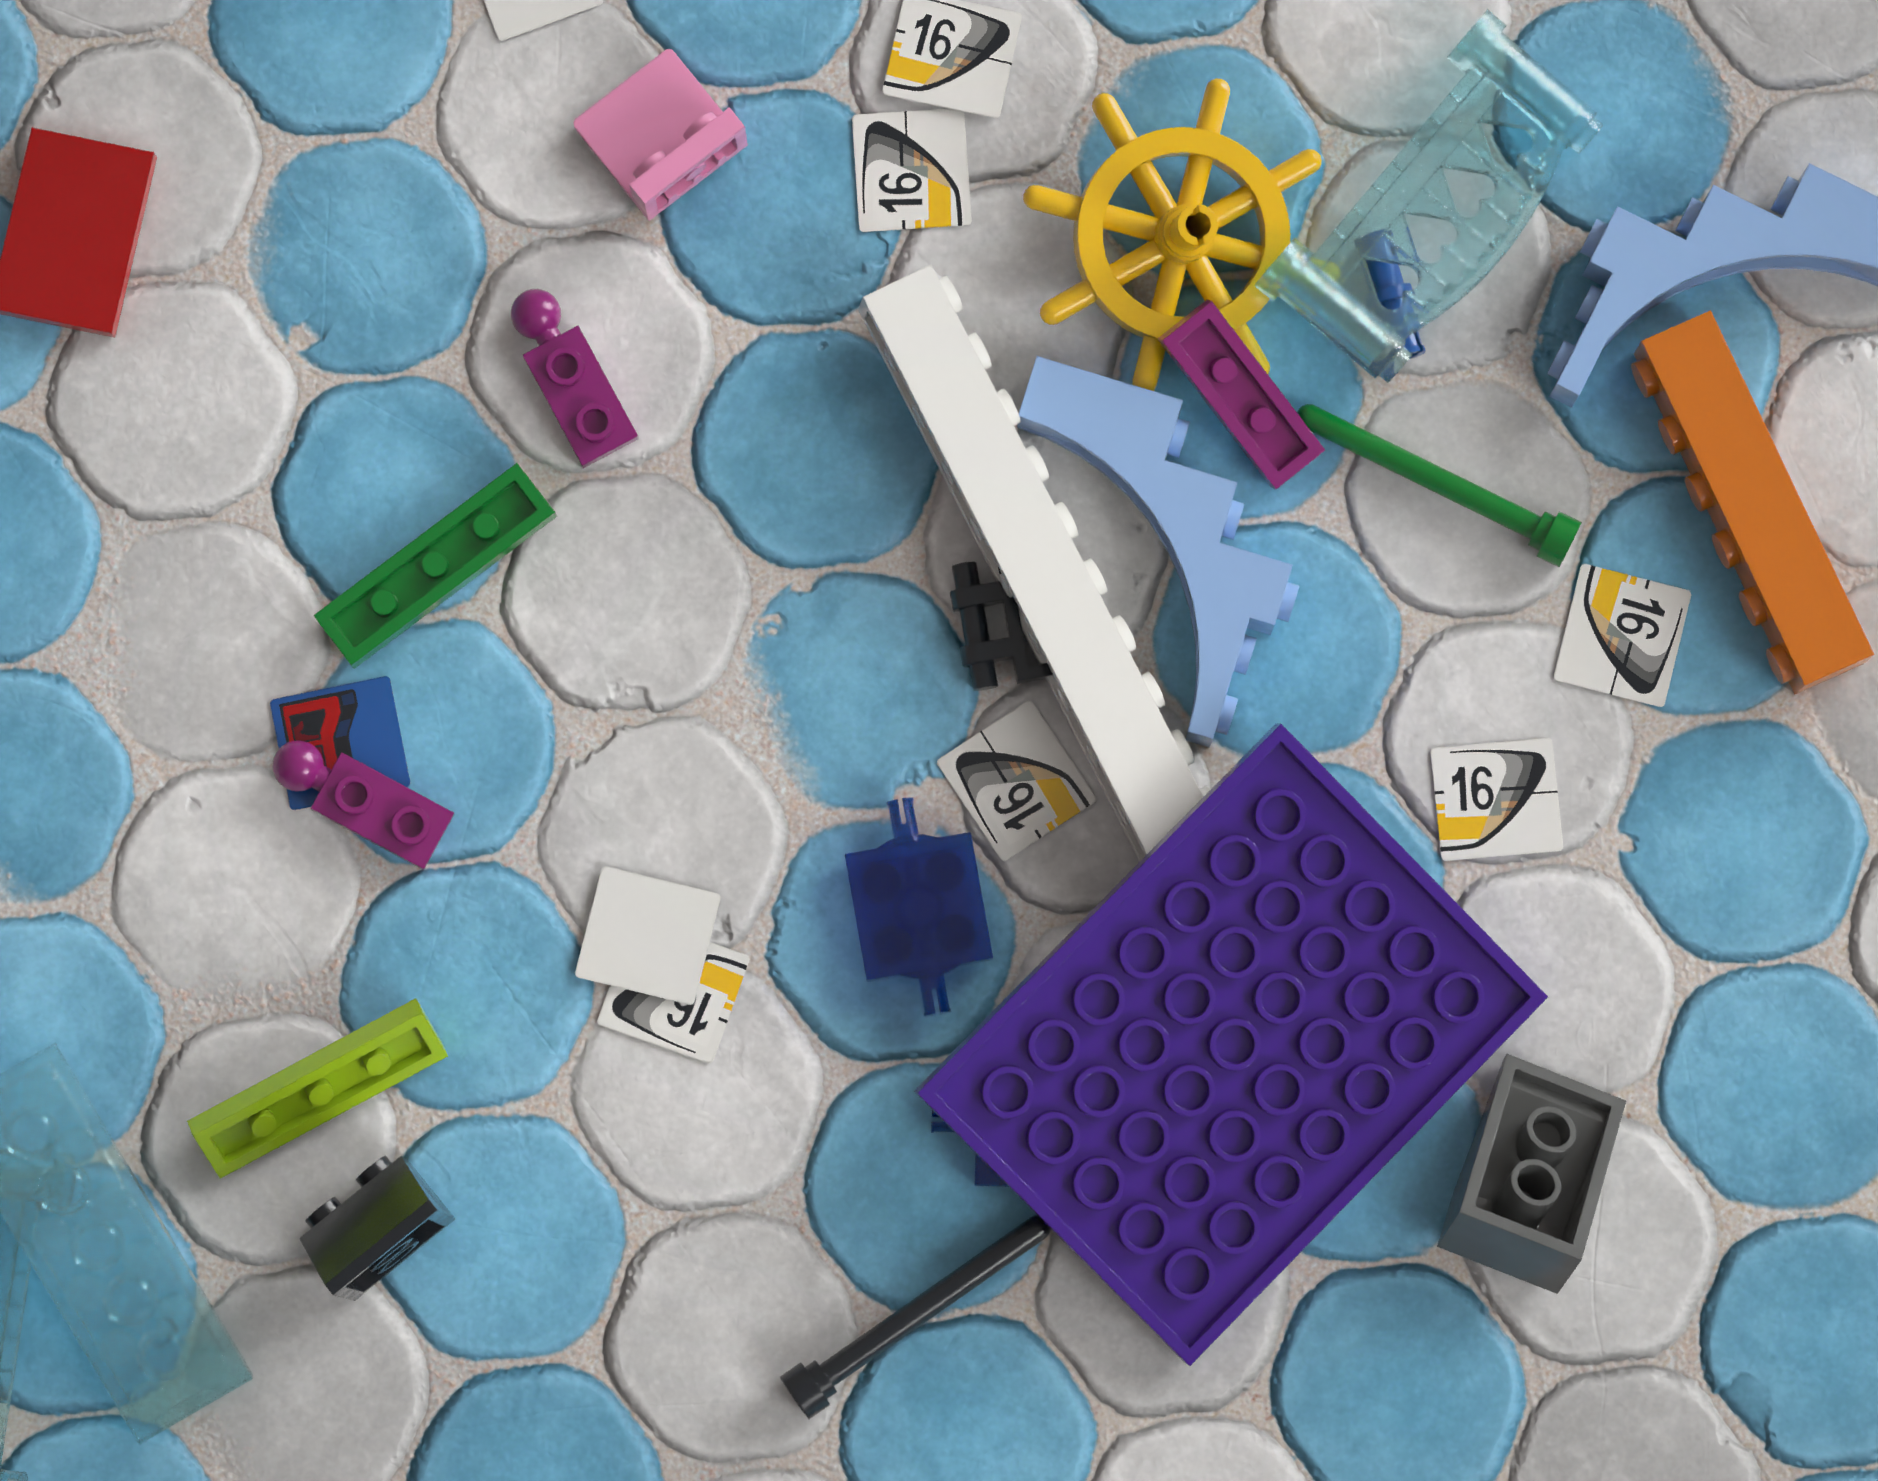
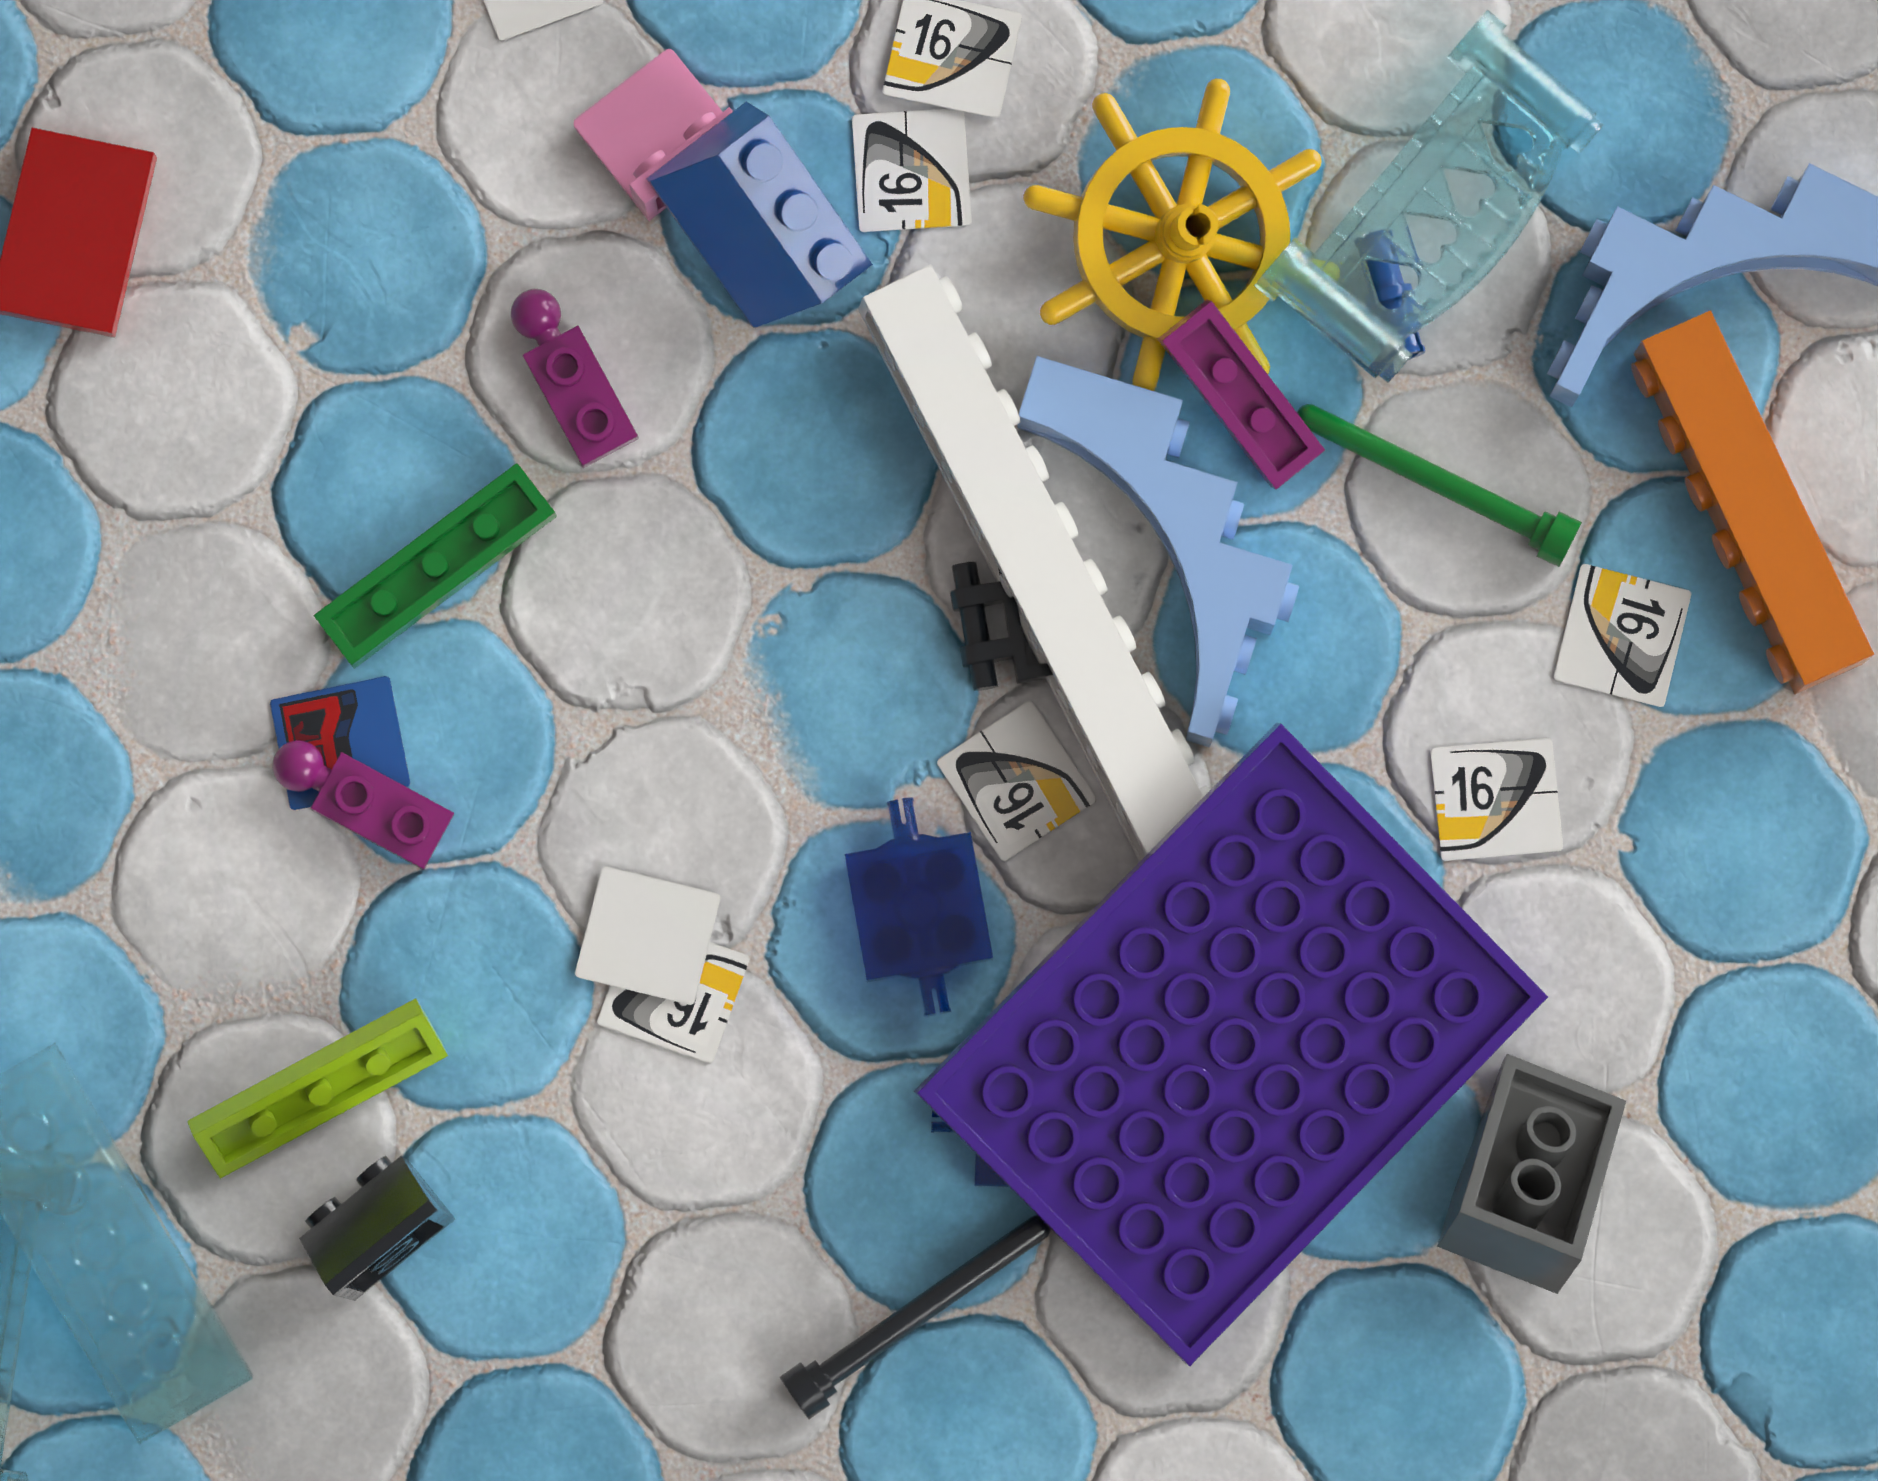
none -> blue slope [646,101,873,328]

